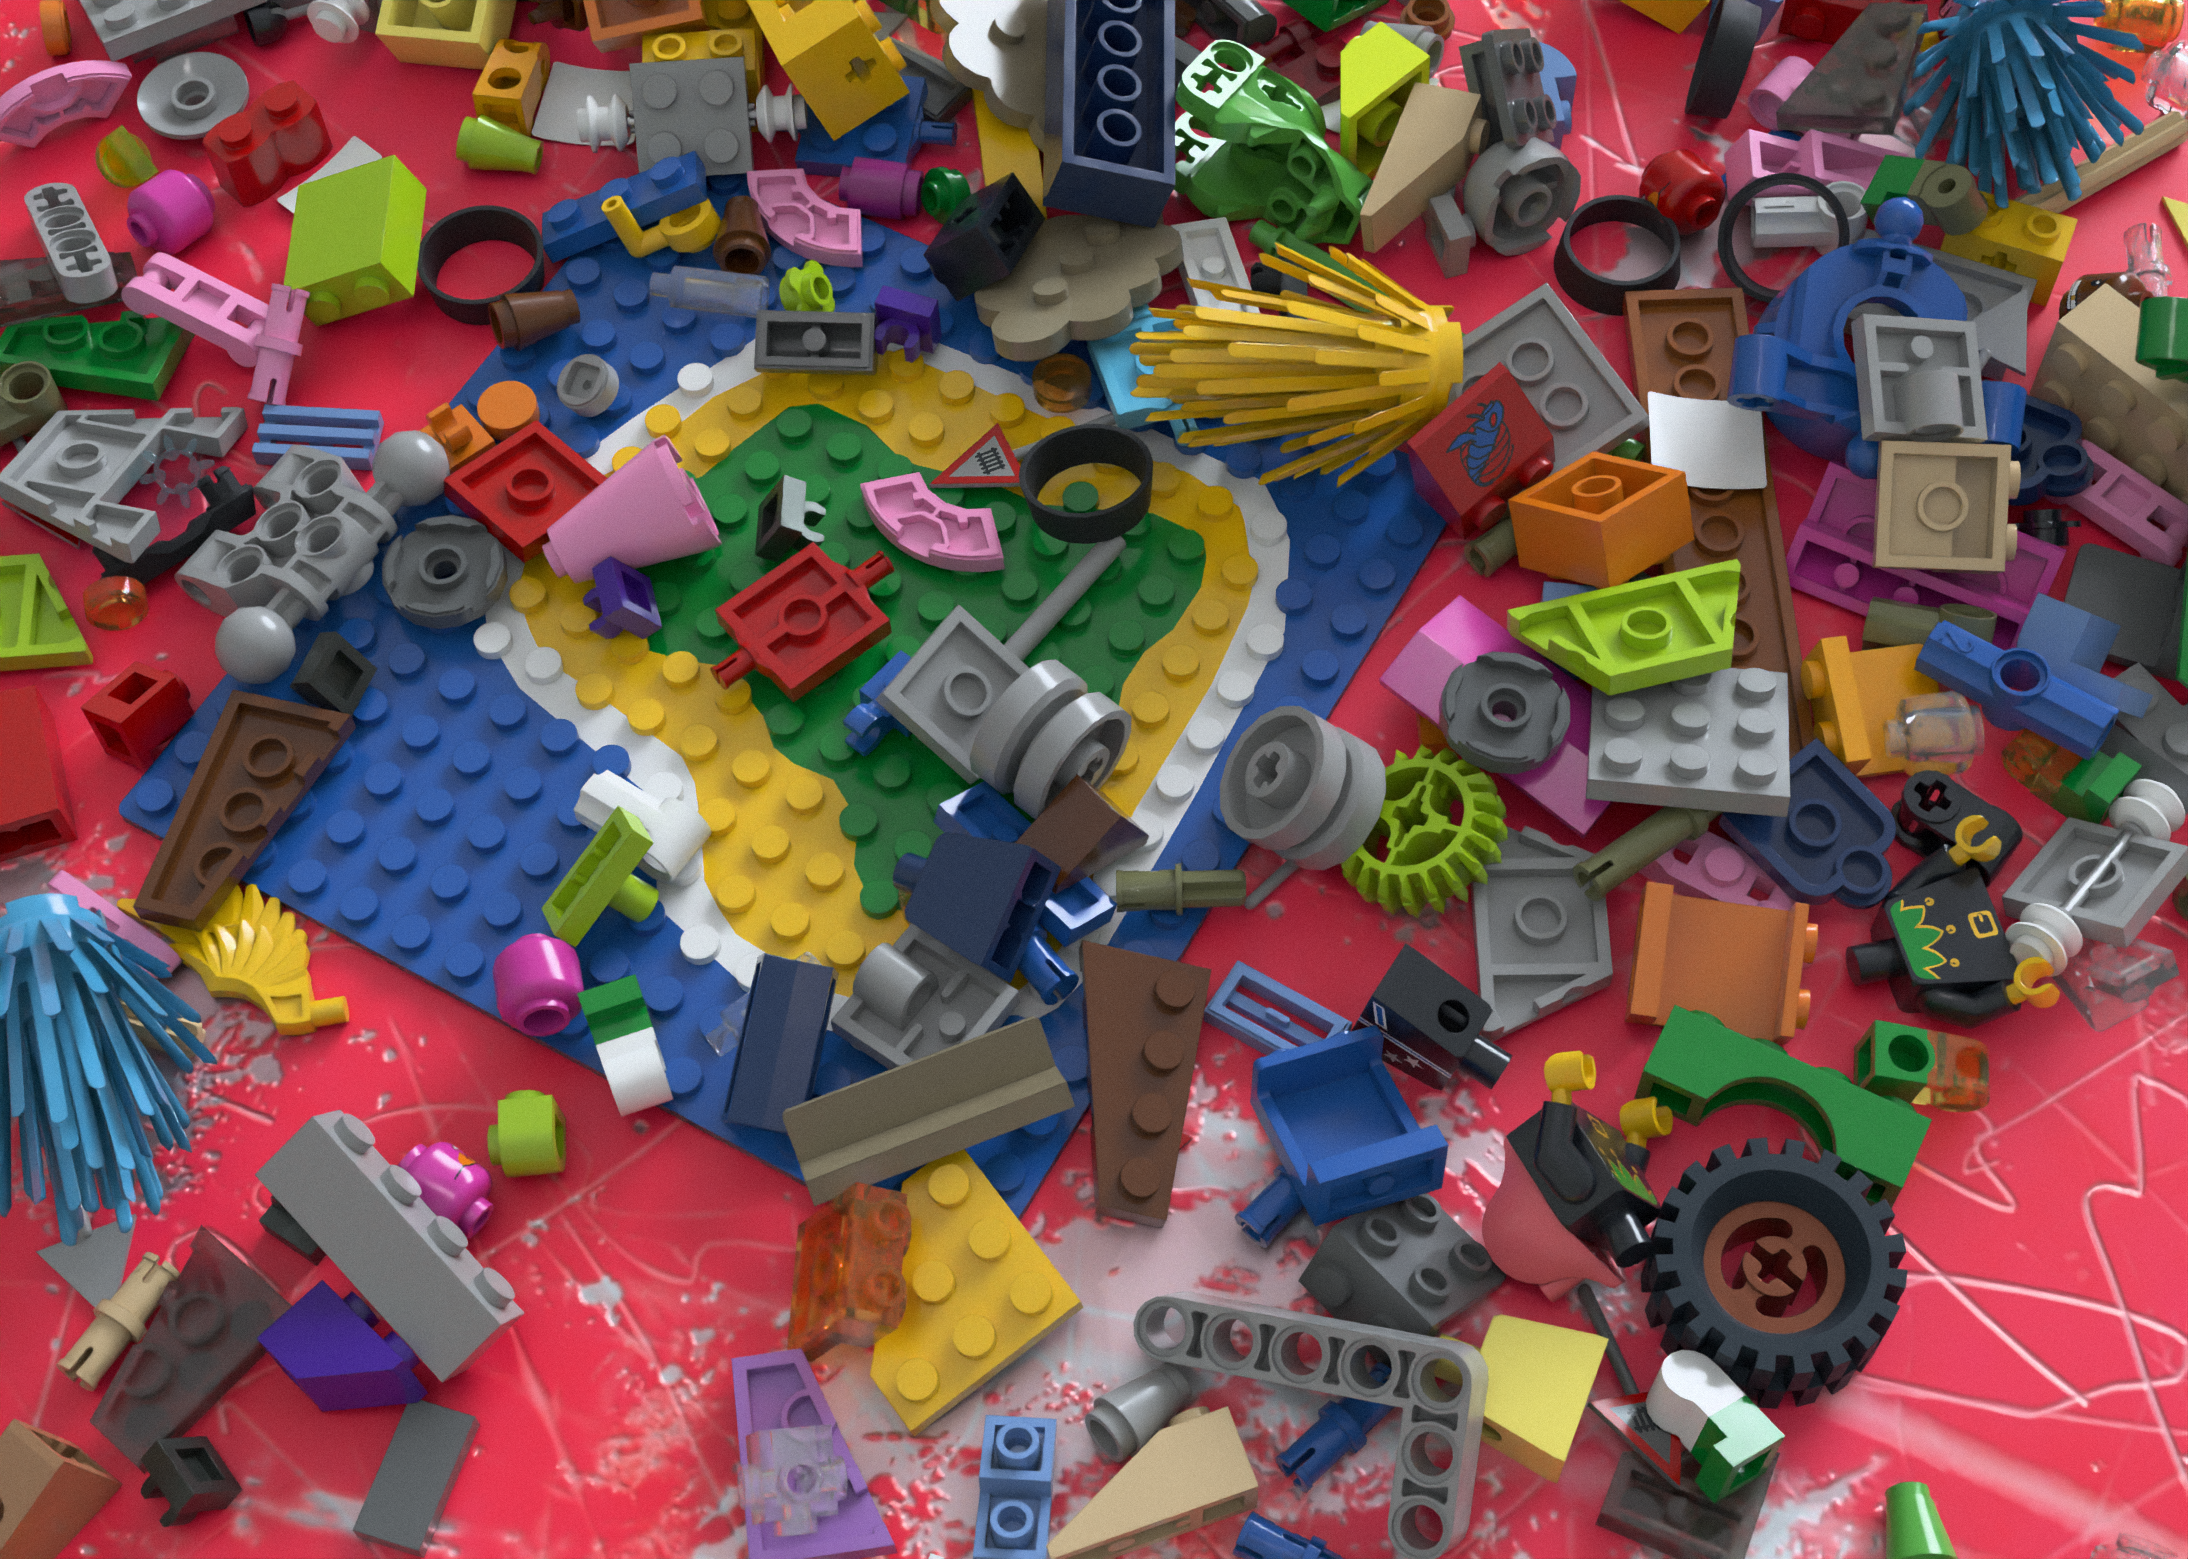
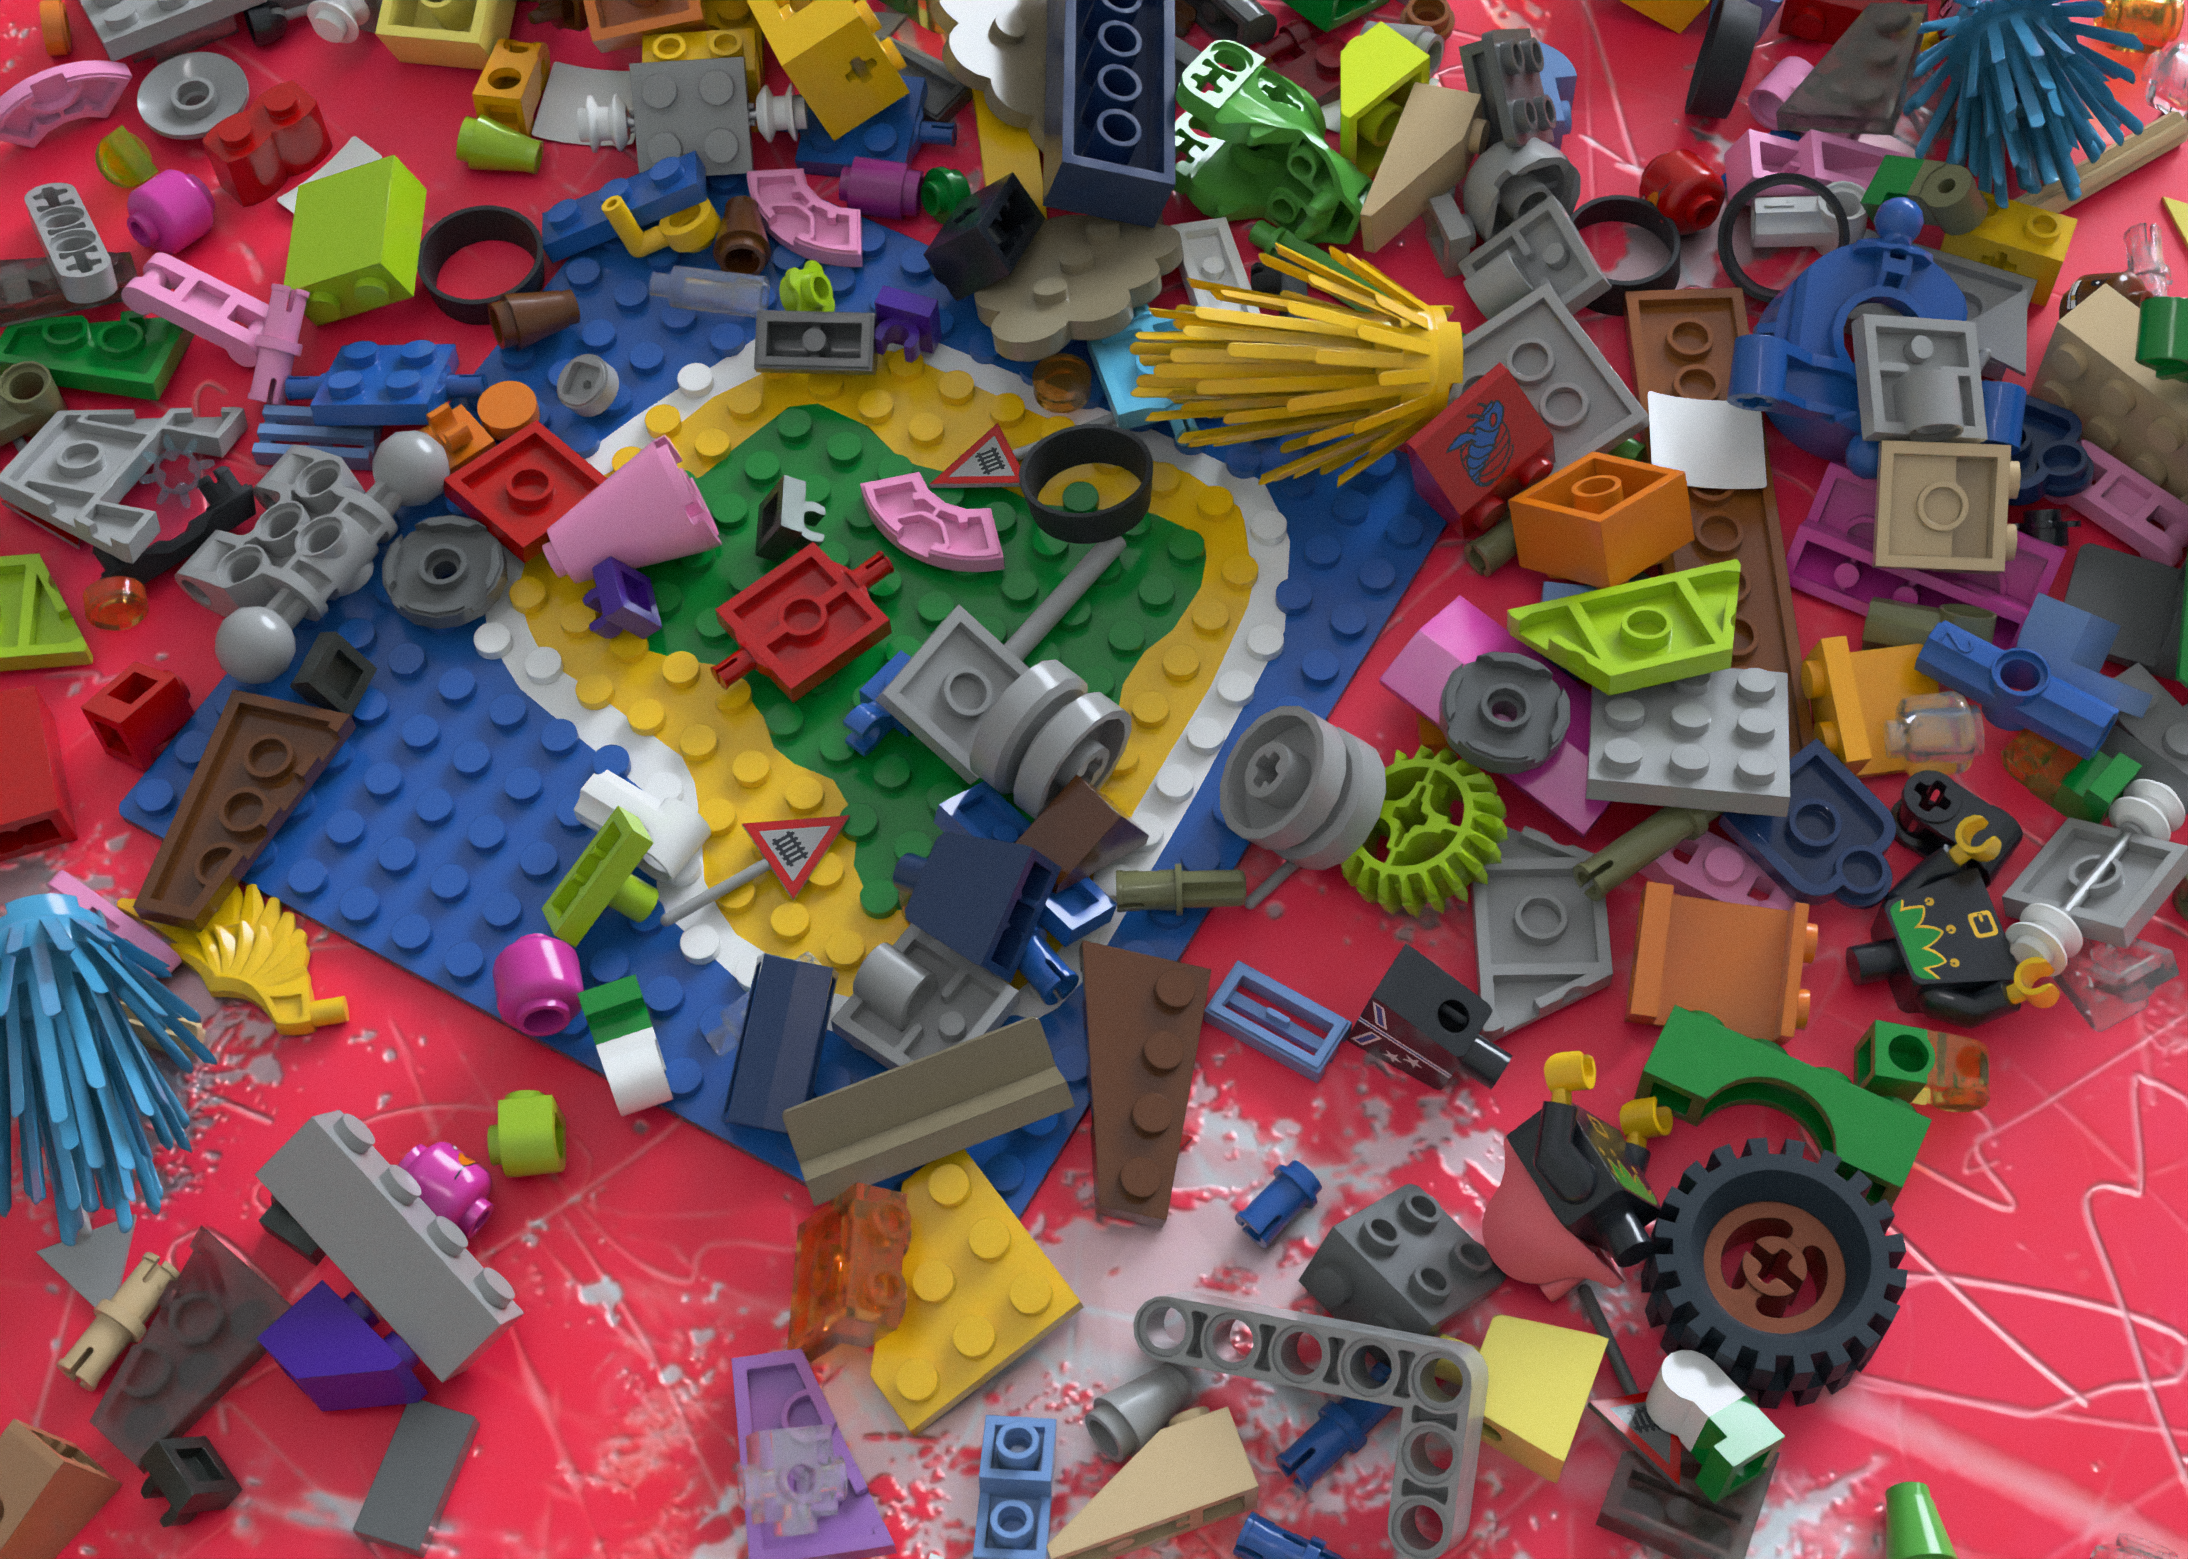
blue panel [1250,1025,1449,1227] -> none
none -> blue plate [285,340,488,426]
none -> piece [660,815,850,927]
none -> light grey plate [1457,194,1612,320]

